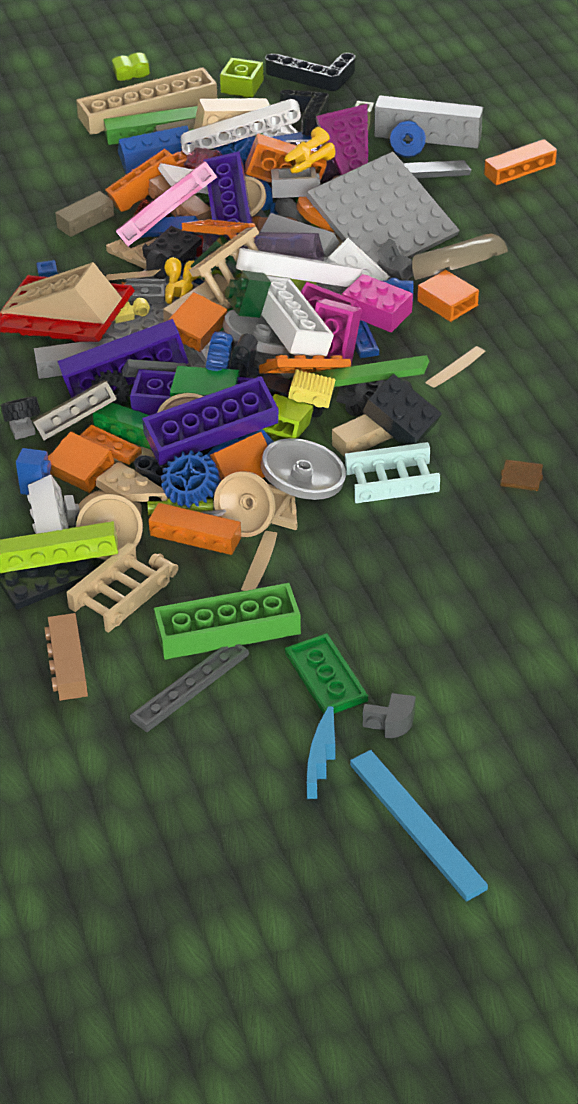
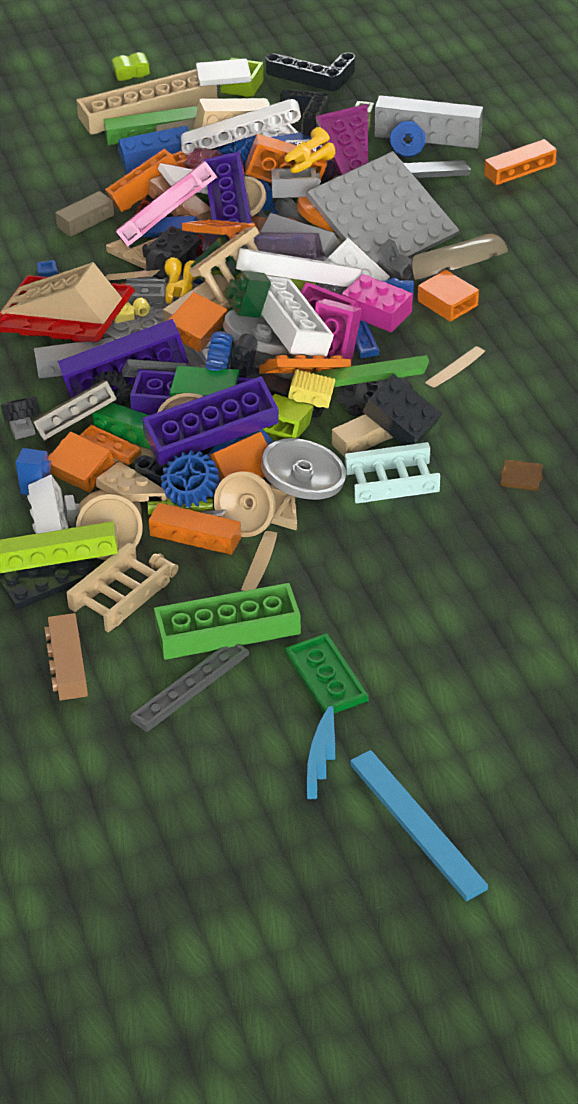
dark grey brick [363,693,416,738] -> none
none -> white tile [196,59,251,86]

